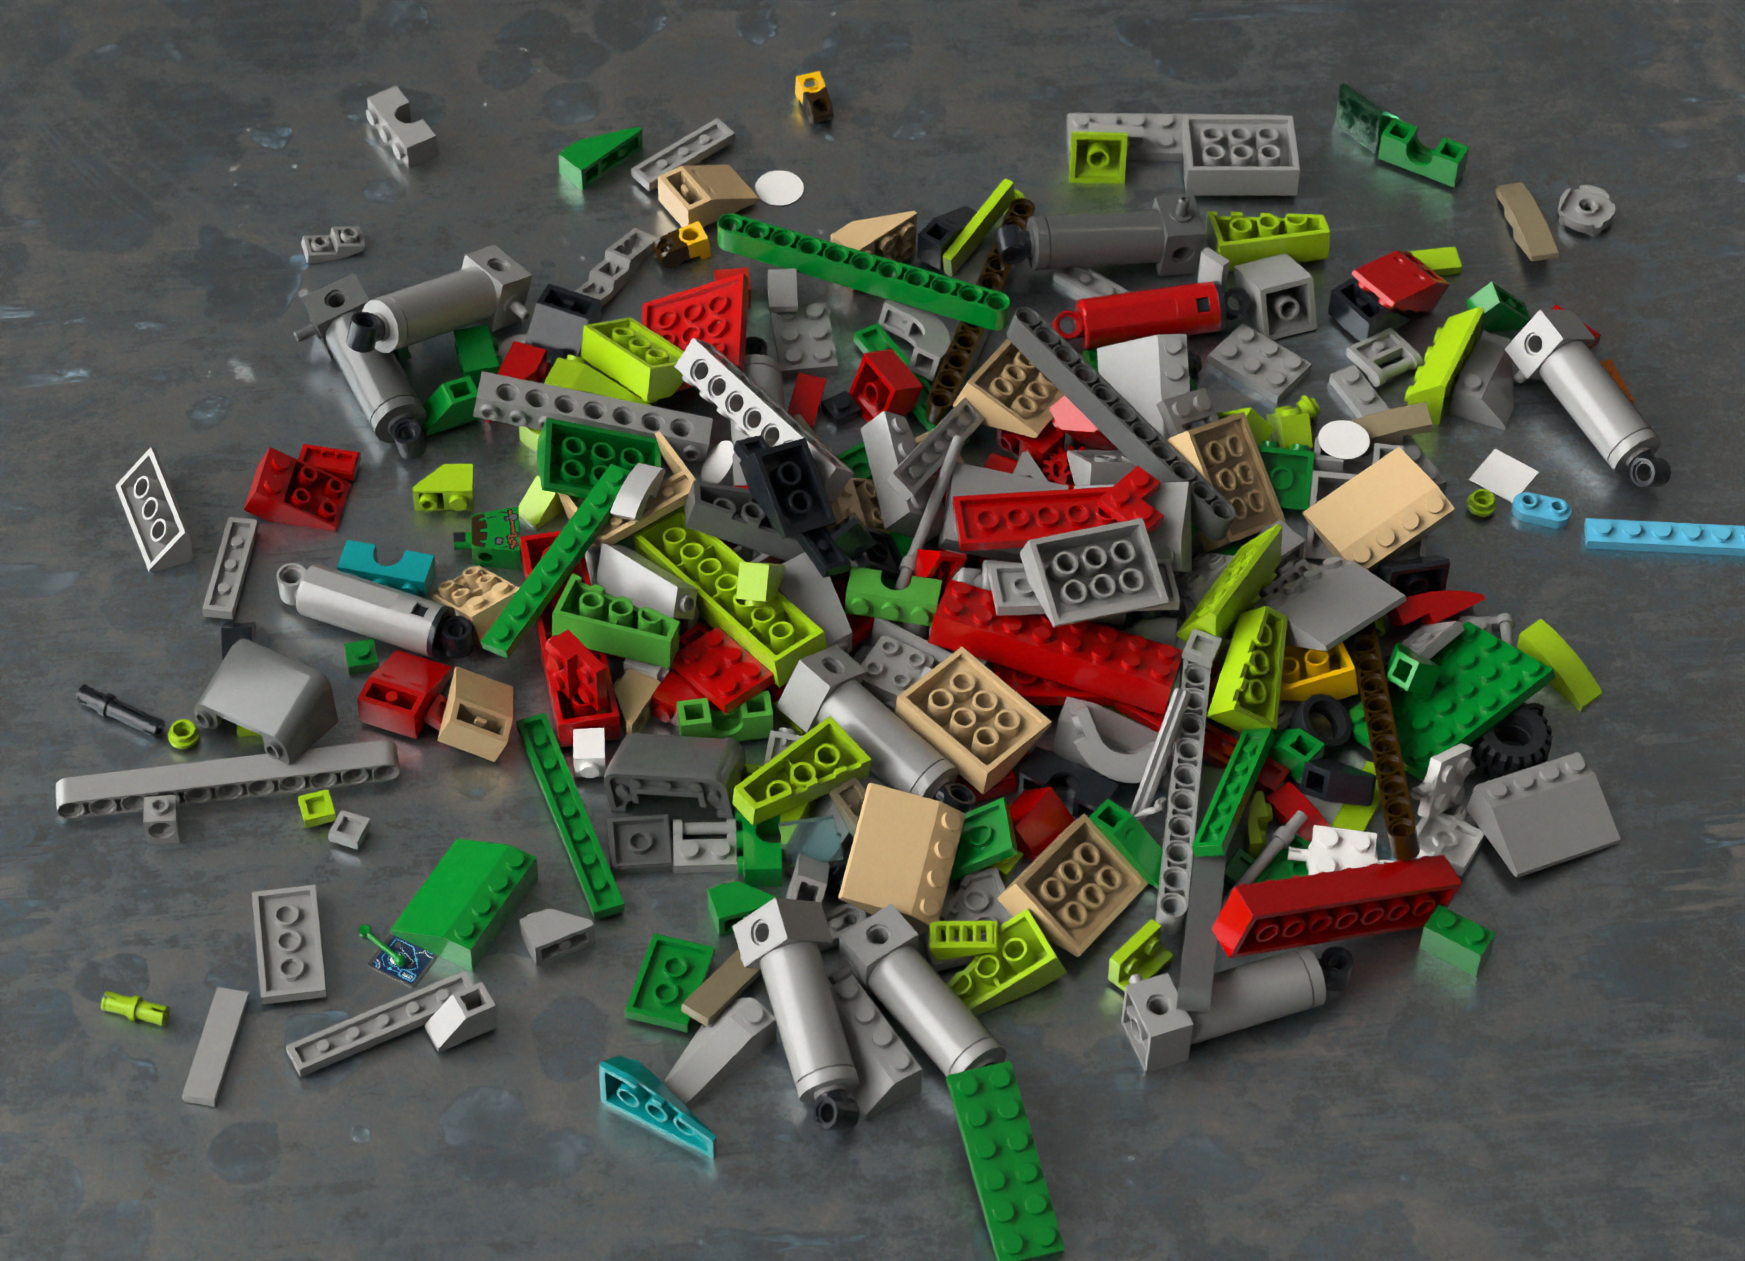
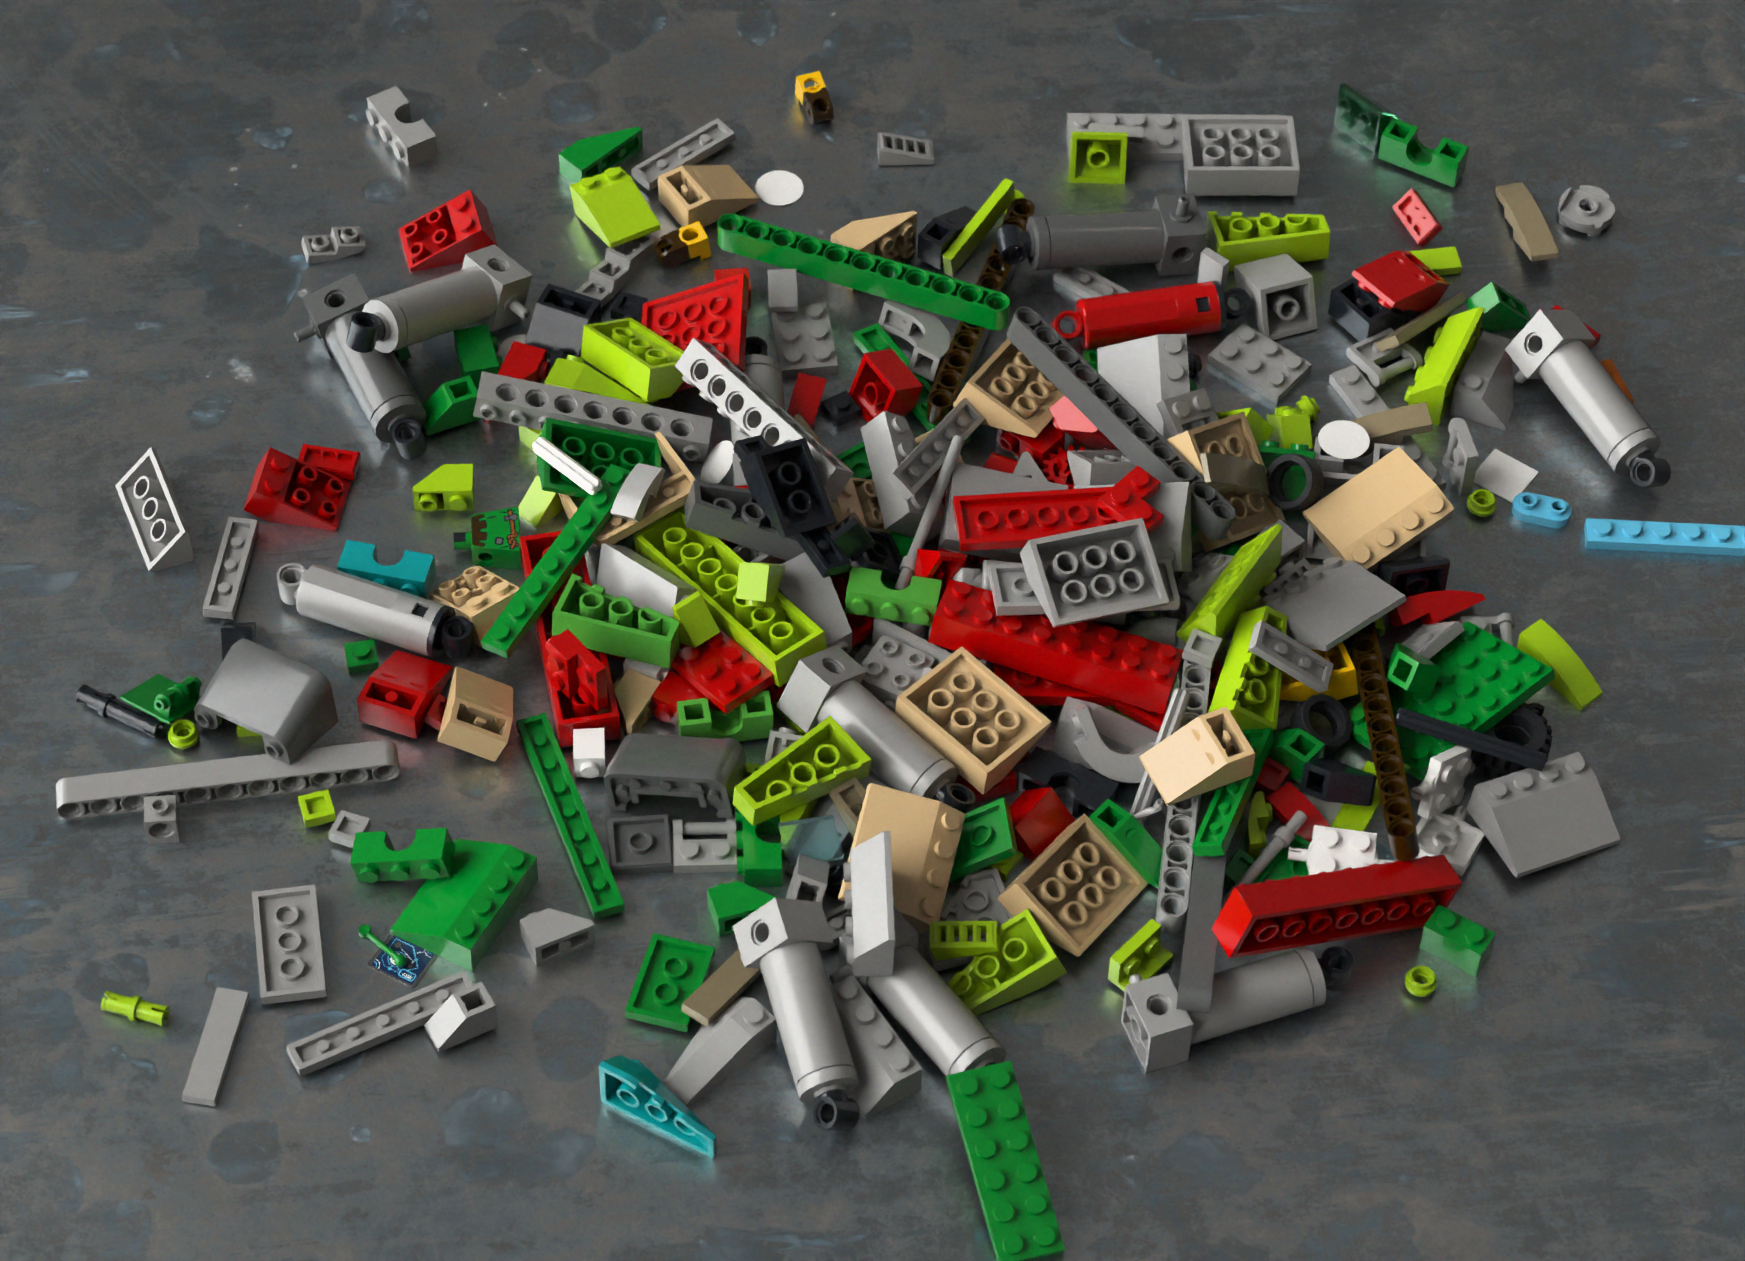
none -> green hinge [120,674,202,725]
none -> green arch [350,828,455,883]
none -> red slope [398,190,498,272]
none -> white axle [532,437,602,495]
none -> lime slope [569,166,661,248]
none -> black plate [610,291,648,322]
none -> lime slope [672,591,720,648]
none -> slope [844,831,895,977]
none -> light grey slope [877,132,934,166]
none -> slope [1139,706,1255,806]
none -> dark tan slope [1200,452,1270,498]
none -> light grey plate [1248,621,1334,693]
none -> black tyre [1266,454,1324,511]
none -> dark tan tile [1376,292,1467,352]
none -> plate [1392,188,1443,247]
none -> black axle [1394,708,1547,771]
none -> lime plate [1404,965,1437,997]
none -> light grey plate [1442,418,1479,496]

